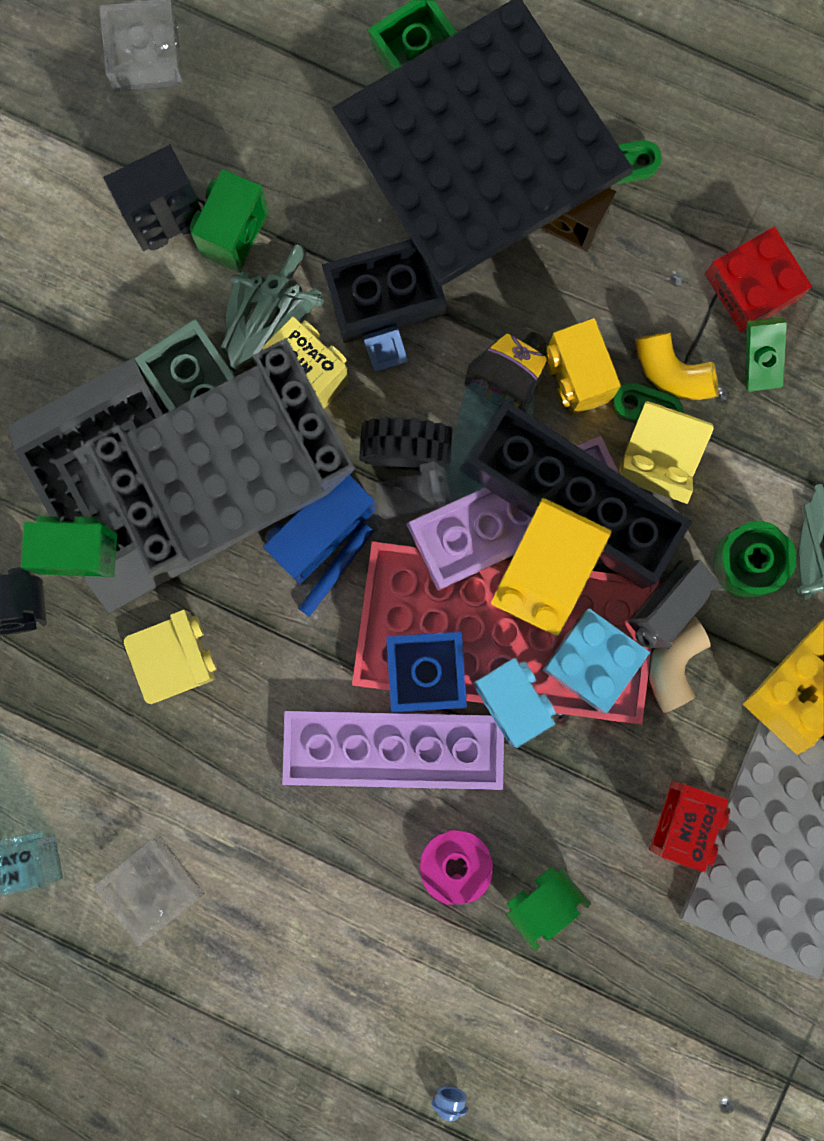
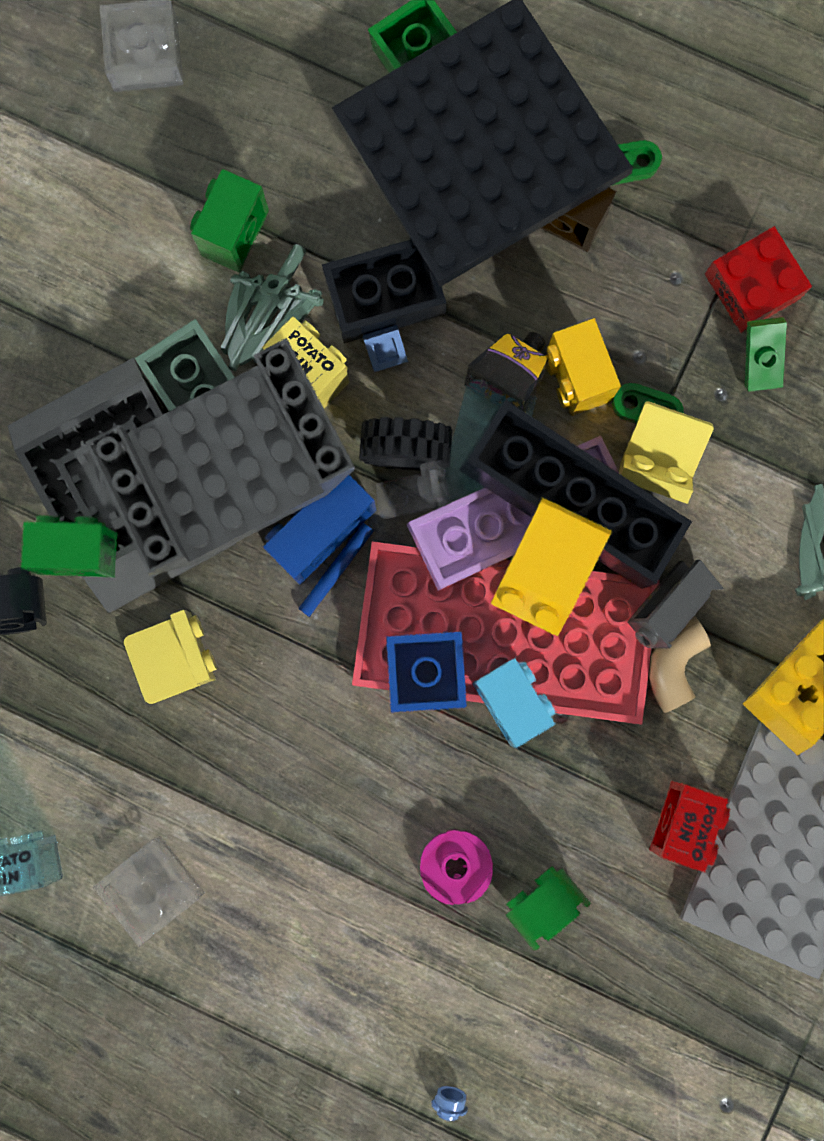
black brick [103,144,202,252] -> none
lavender plate [282,711,504,790] -> none
medium azure brick [542,608,650,713] -> none
yellow cylinder [635,332,719,400] -> none
green brick [713,521,796,598] -> none

